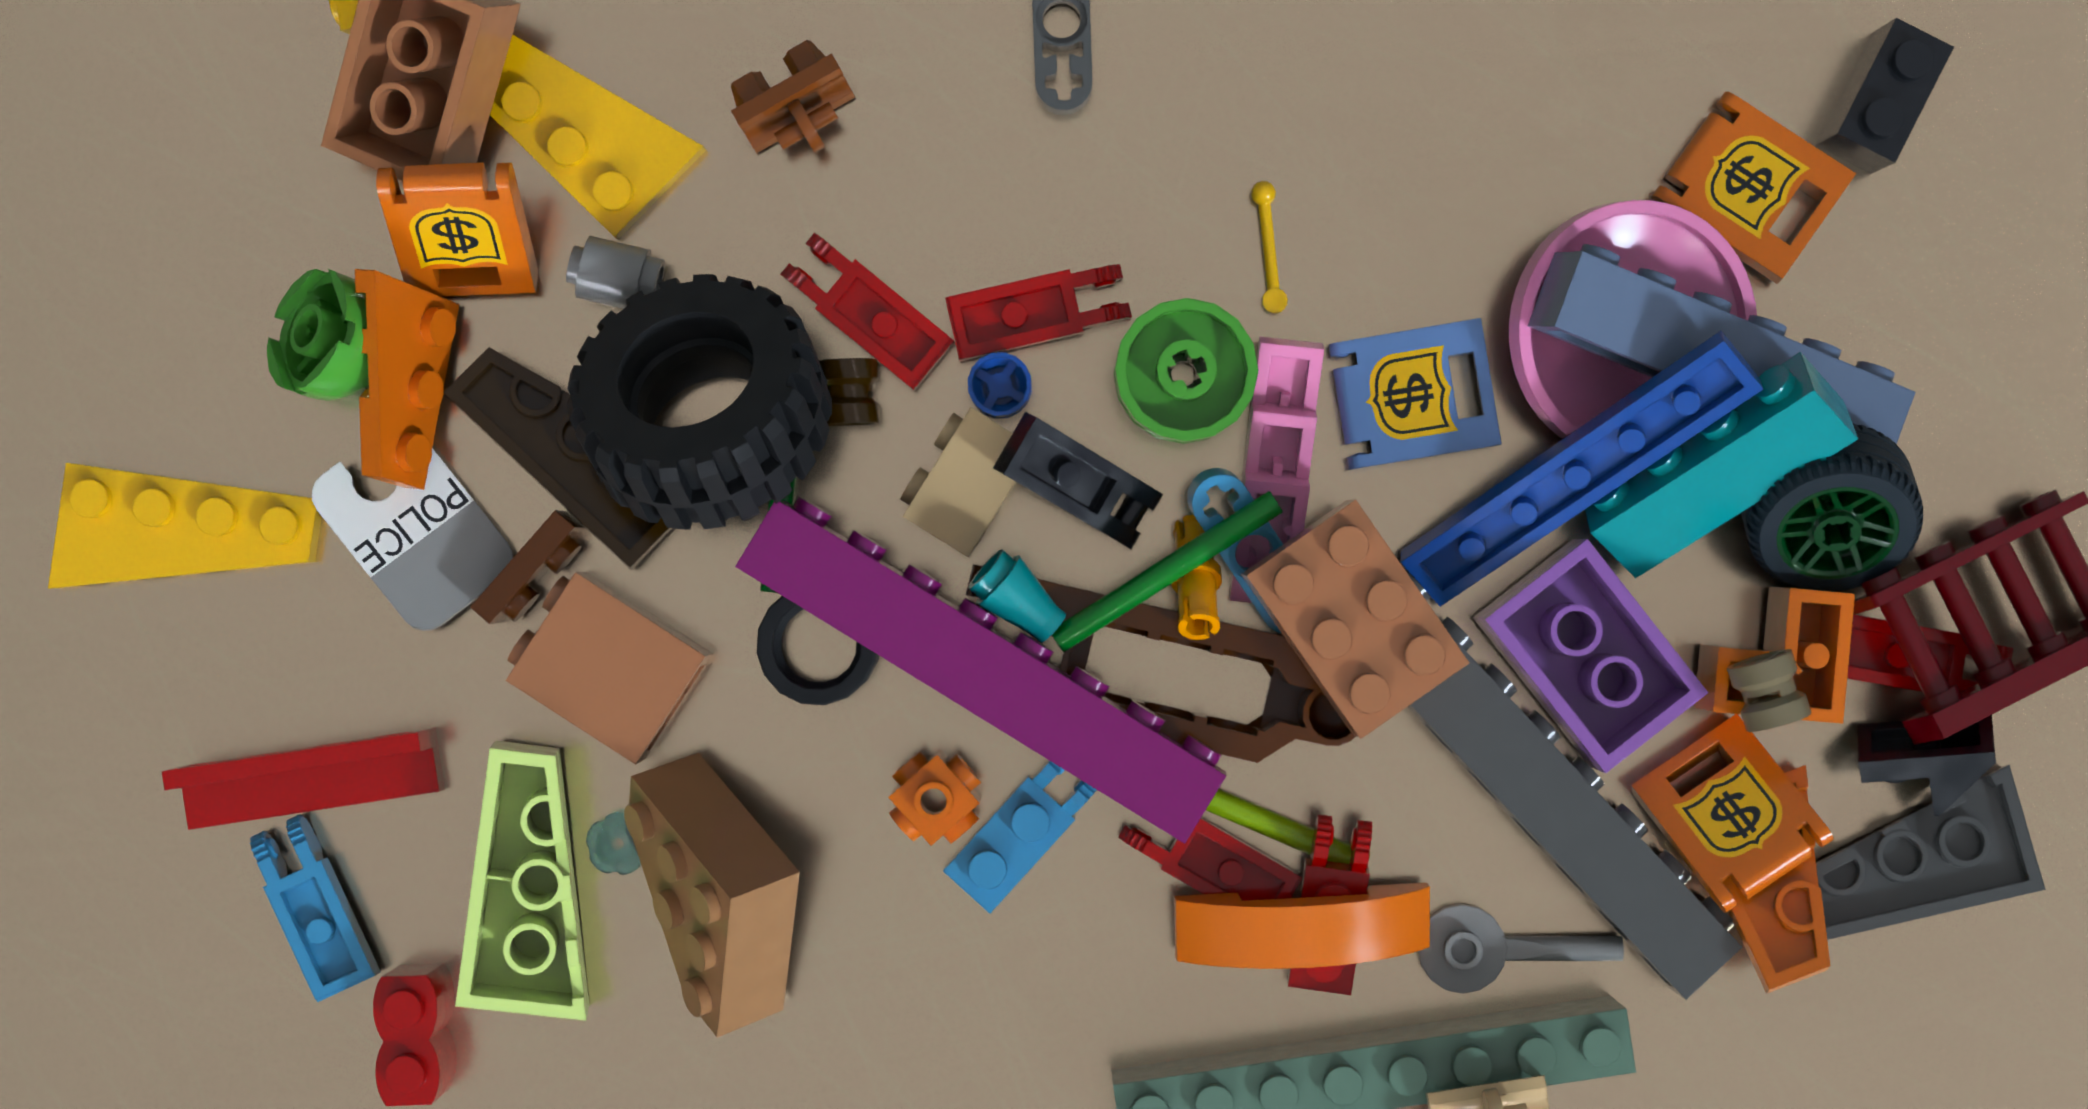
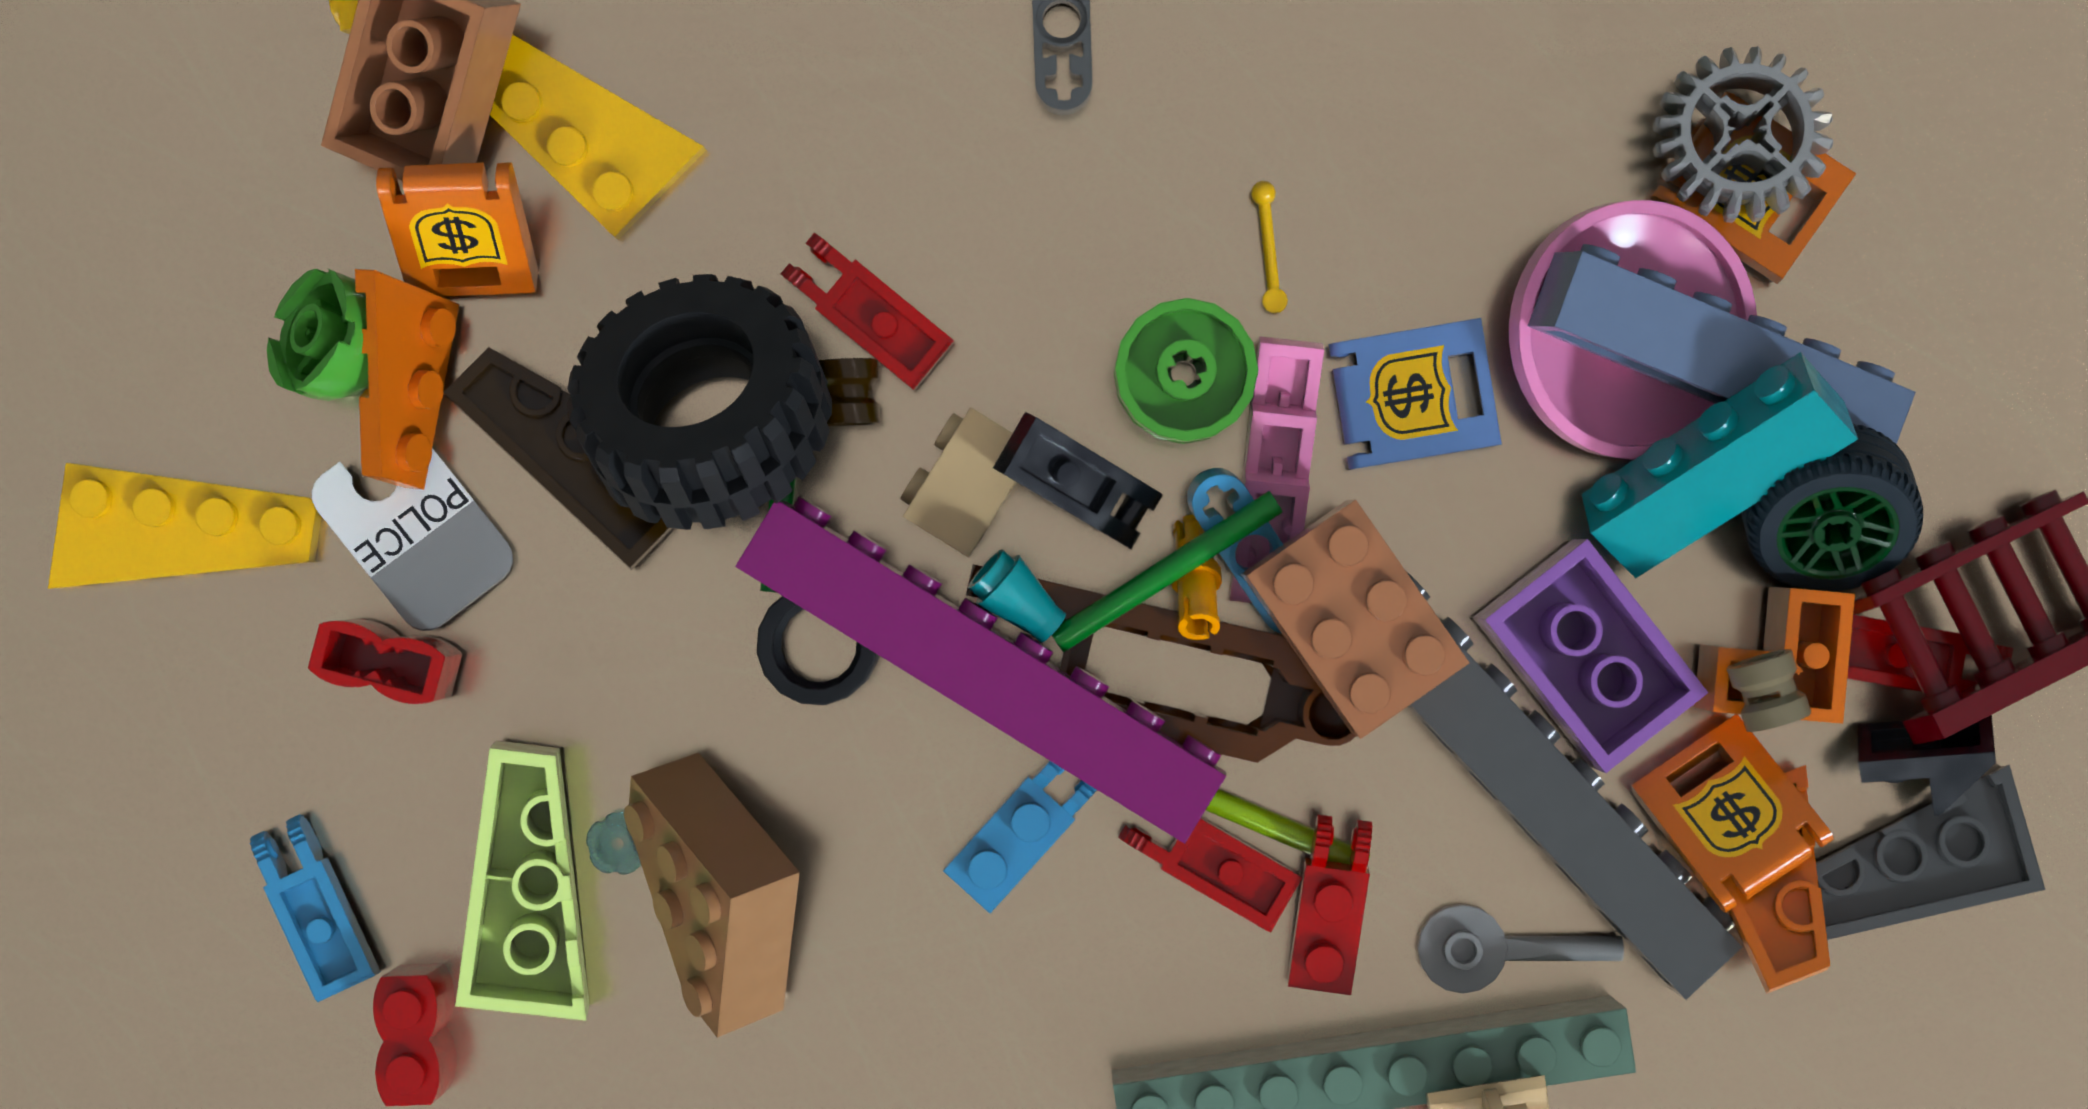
red fence [162,727,445,830] -> none
reddish brown plate [470,510,585,624] -> none
nougat brick [505,572,713,765] -> none
light grey brick [566,236,665,309] -> none
dark orange hips [731,40,855,153] -> none
orange brick [888,749,982,846] -> none
red hinge [945,264,1132,362] -> none
blue wheel [968,352,1032,419] -> none
orange slope [1174,883,1430,969] -> none
blue plate [1401,331,1763,607] -> none
black brick [1815,18,1954,174] -> none
none -> red brick [308,619,462,704]
none -> light grey gear [1653,46,1833,223]

